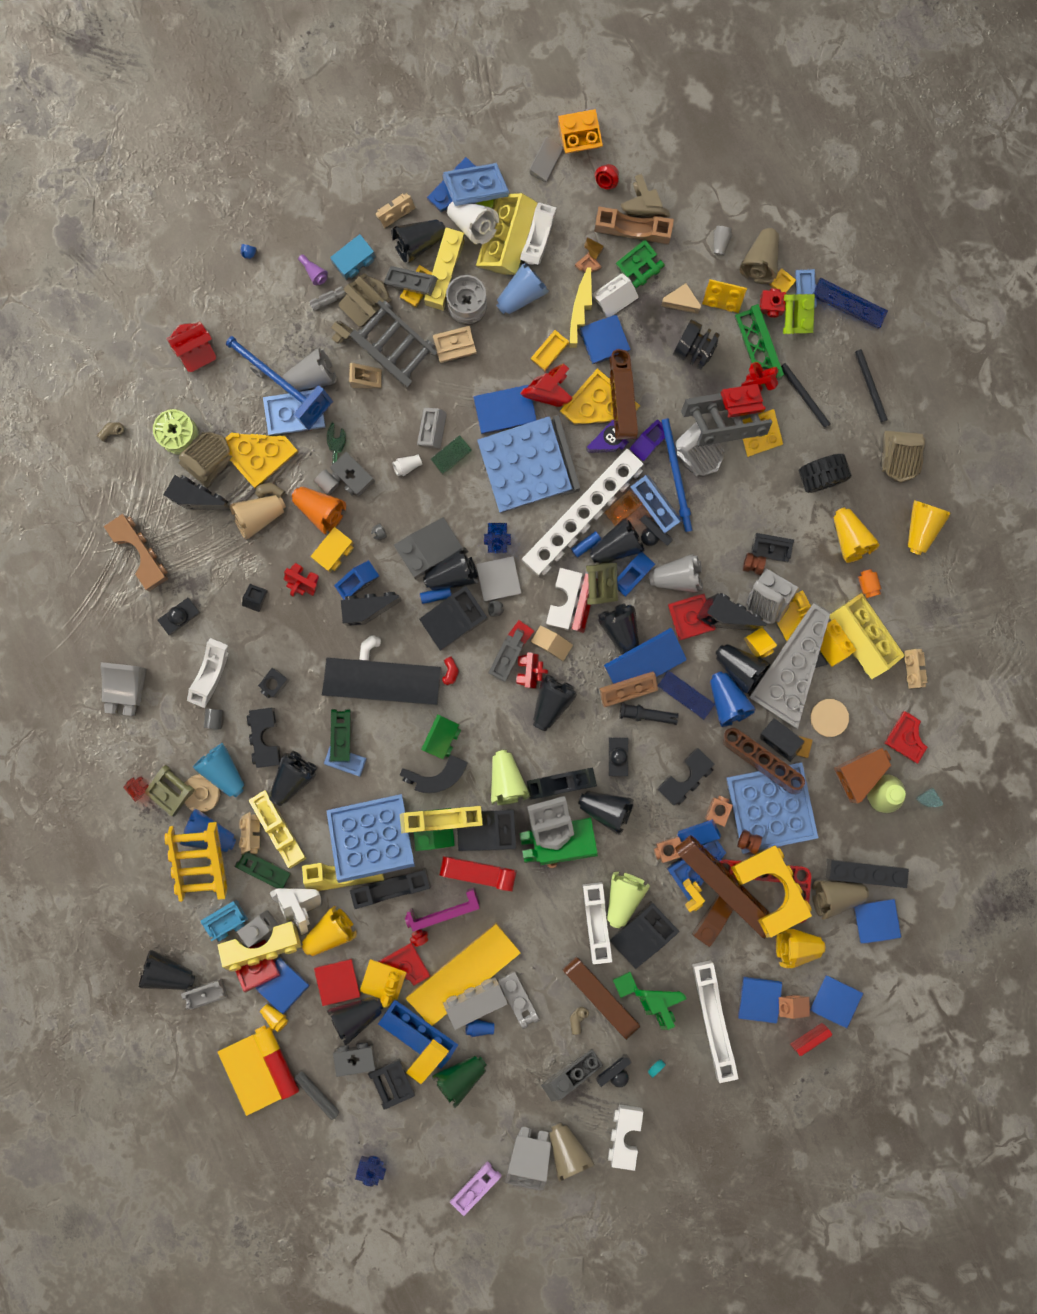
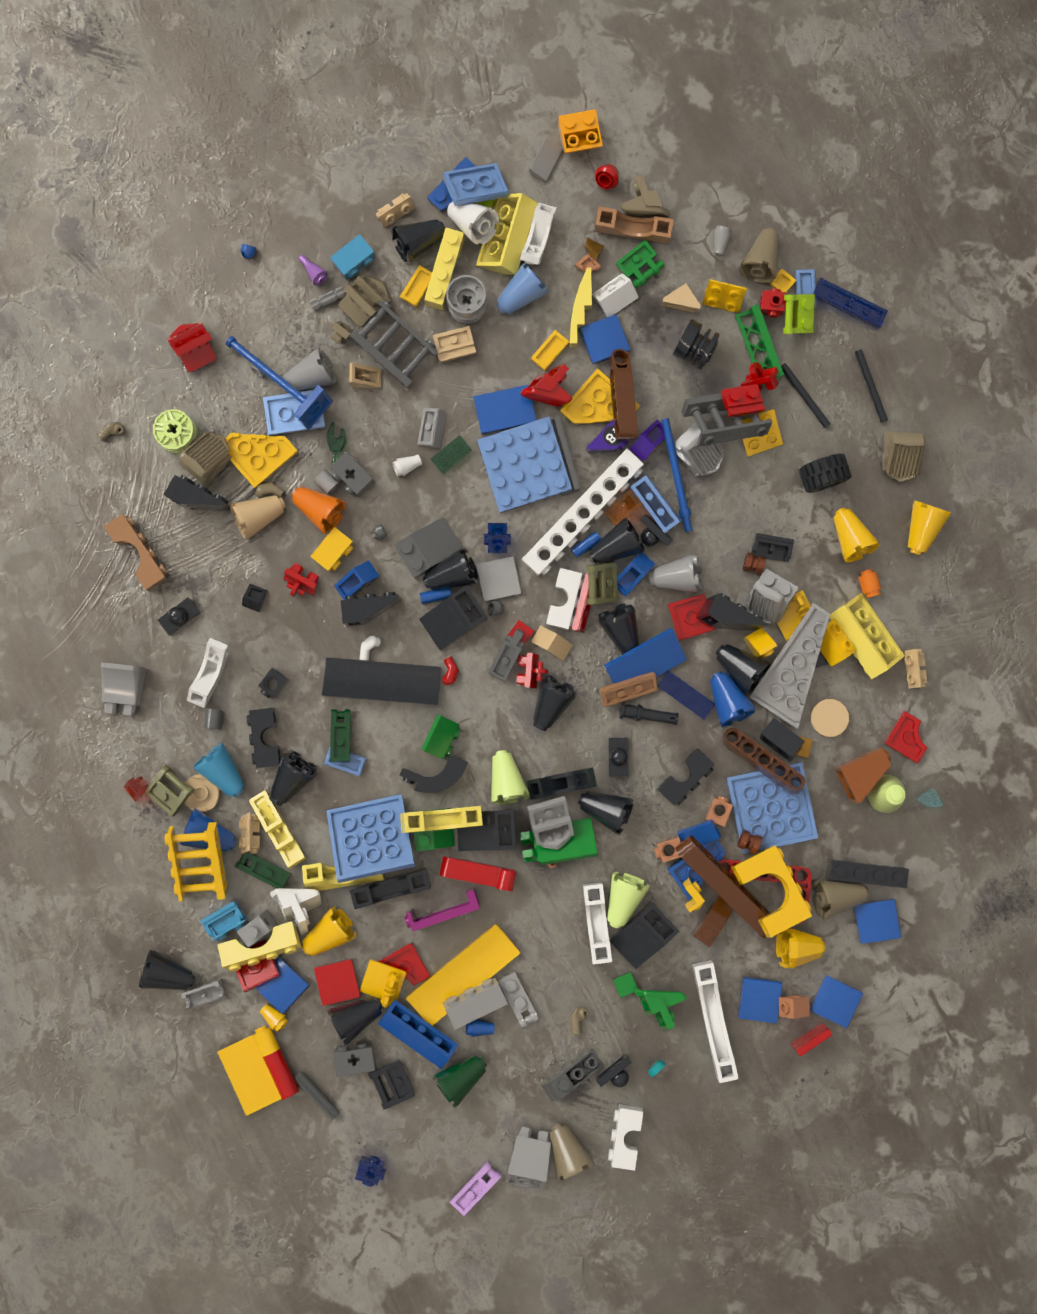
dark grey tile [384,266,438,296] -> none
yellow tile [406,1039,449,1084] -> none
red plate [410,929,429,947] -> none
reddish brown beam [562,956,641,1040] -> none

